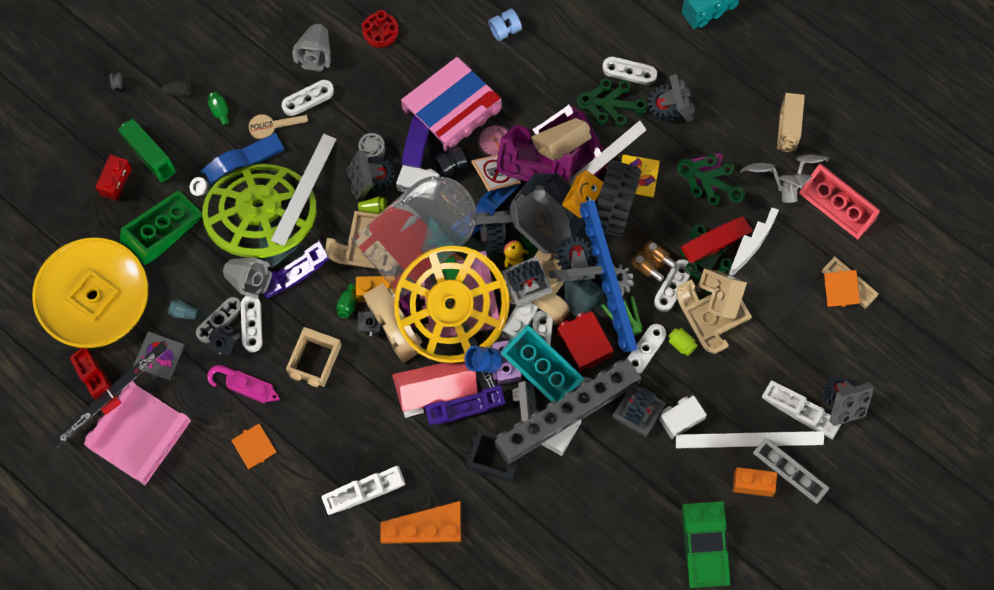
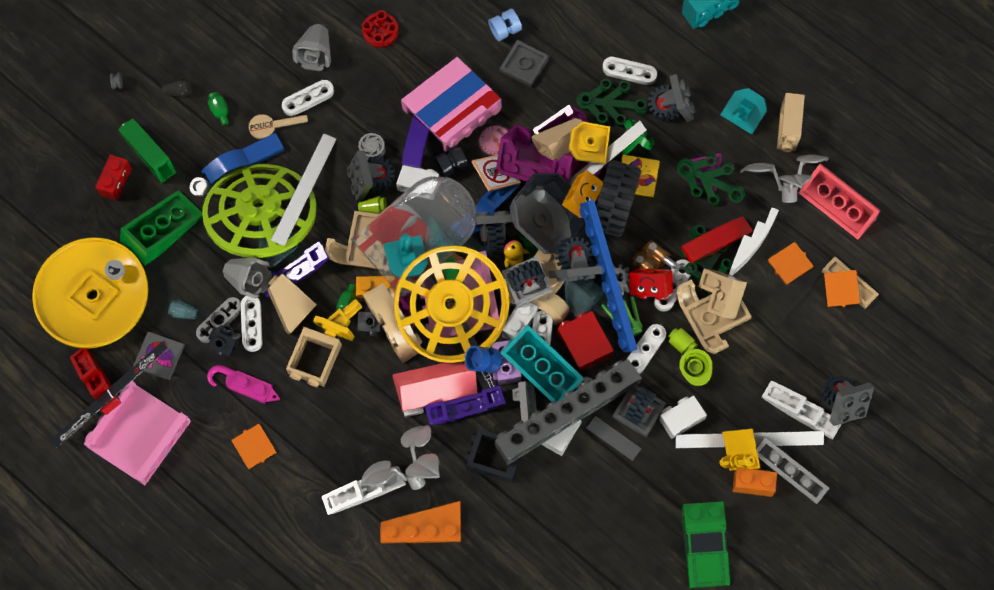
none -> light grey tile [105,260,125,280]
none -> tan slope [267,274,317,334]
none -> yellow piece [313,299,362,341]
none -> light grey plant [361,425,440,490]
none -> teal piece [383,233,428,279]
none -> dark grey tile [499,40,549,88]
none -> yellow piece [569,122,610,165]
none -> dark grey sticker [587,416,641,461]
none -> green tile [621,118,655,155]
none -> red brick [629,268,674,300]
none -> lime piece [679,349,712,386]
none -> teal piece [720,88,767,134]
none -> yellow hinge [720,429,760,471]
none -> orange piece [768,242,814,285]

